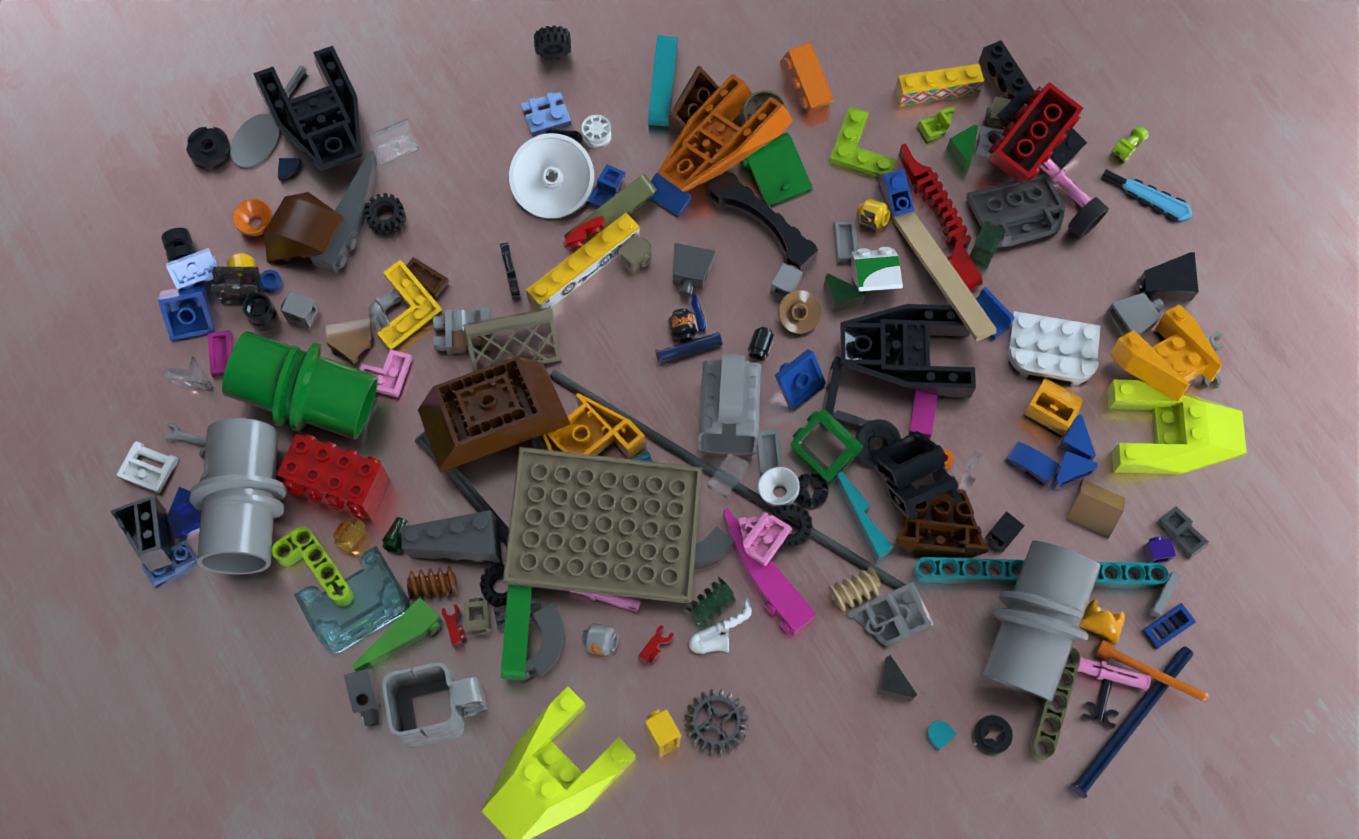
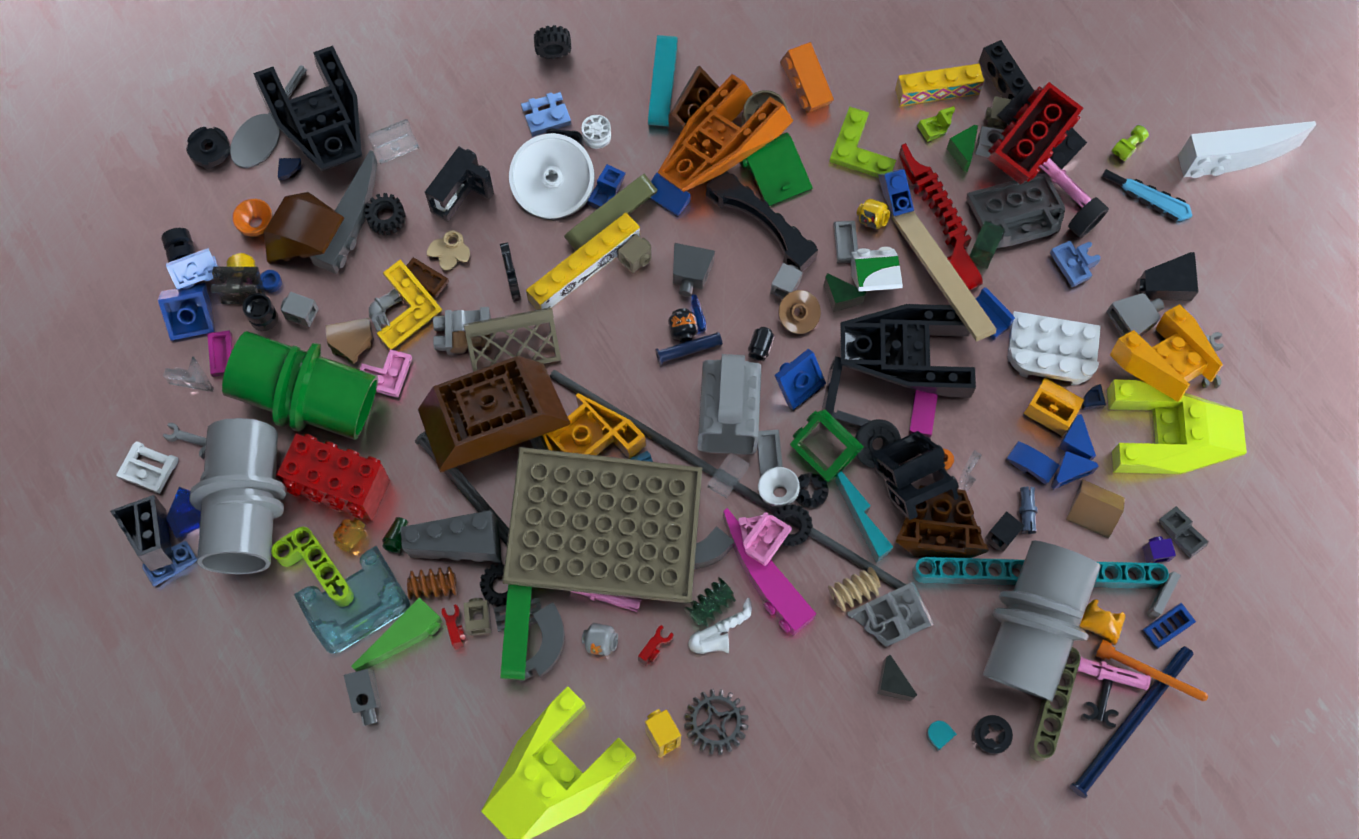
light grey piece [382,662,488,748] -> none
red slope [563,216,605,249] -> none
none -> black brick [425,146,494,222]
none -> tan plate [427,230,470,271]
none -> sand blue pin [1019,486,1038,534]
none -> medium blue plate [1050,241,1101,287]
none -> dark blue tile [1082,384,1106,410]
none -> white slope [1178,121,1316,178]

